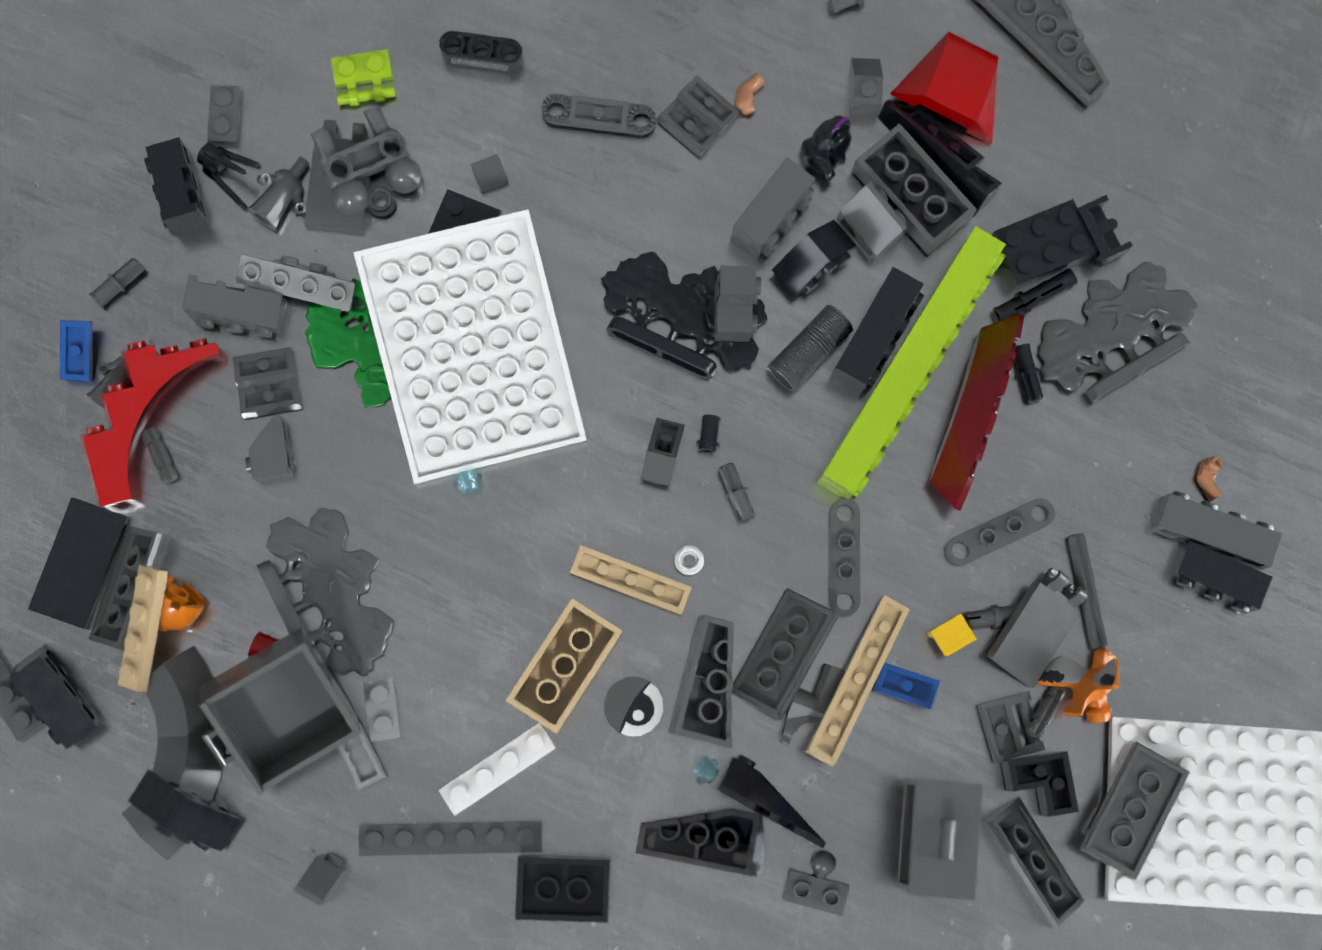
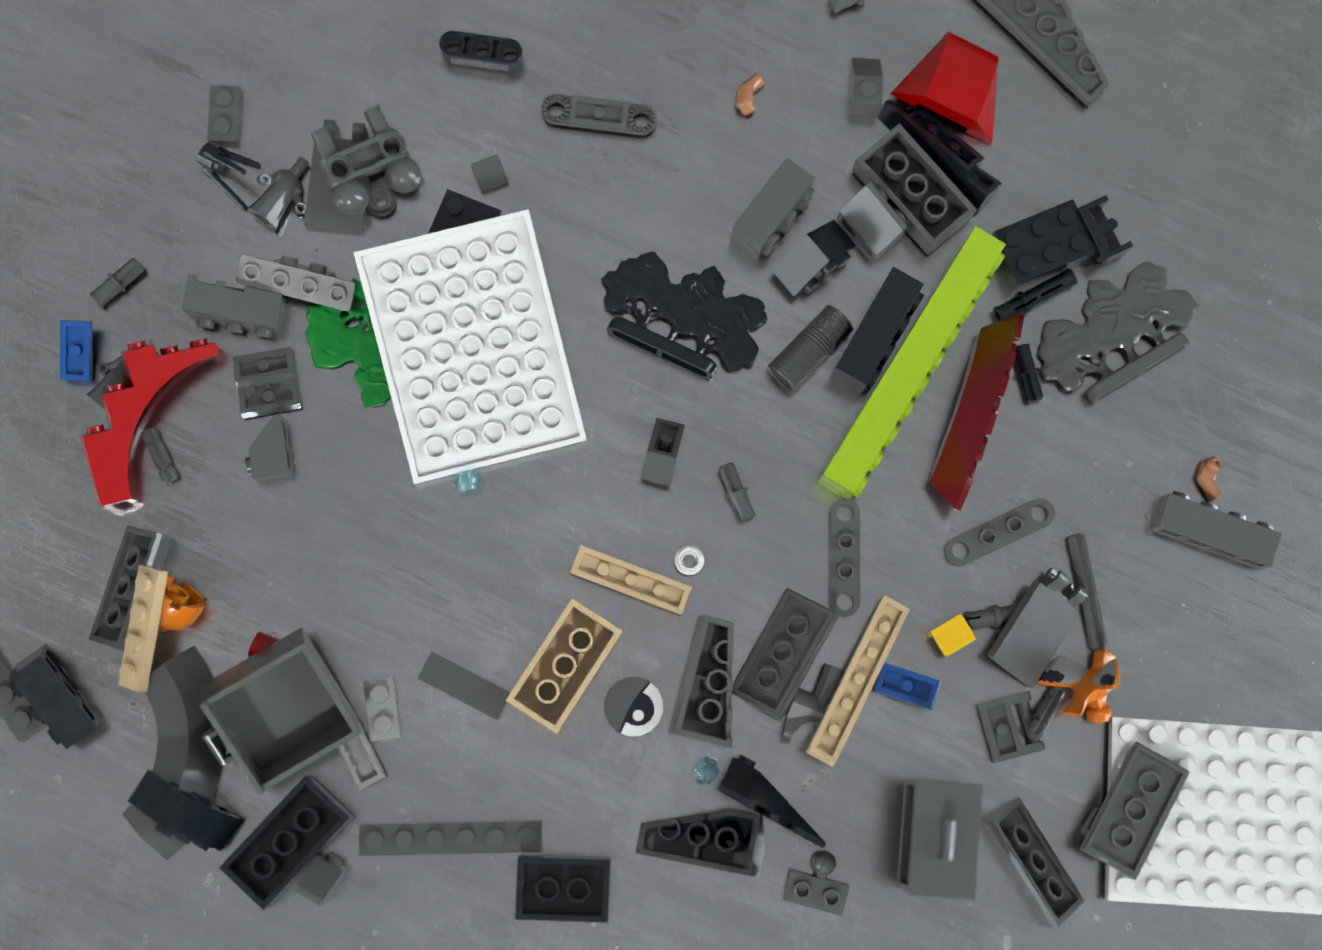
black tile [28,497,130,630] -> none
black wedge [144,137,209,236] -> none
dark grey plant [256,508,394,676] -> none
lime plate [331,49,396,107] -> none
white plate [438,723,556,816] -> none
dark grey slope [657,75,740,158] -> none
black pin [696,414,721,453] -> none
dark grey brick [714,265,761,342] -> none
black hair [801,115,852,182] -> none
black brick [1001,751,1079,817] -> none
black brick [1169,541,1273,614] -> none
none -> black brick [219,775,354,910]
none -> dark grey tile [417,651,510,720]

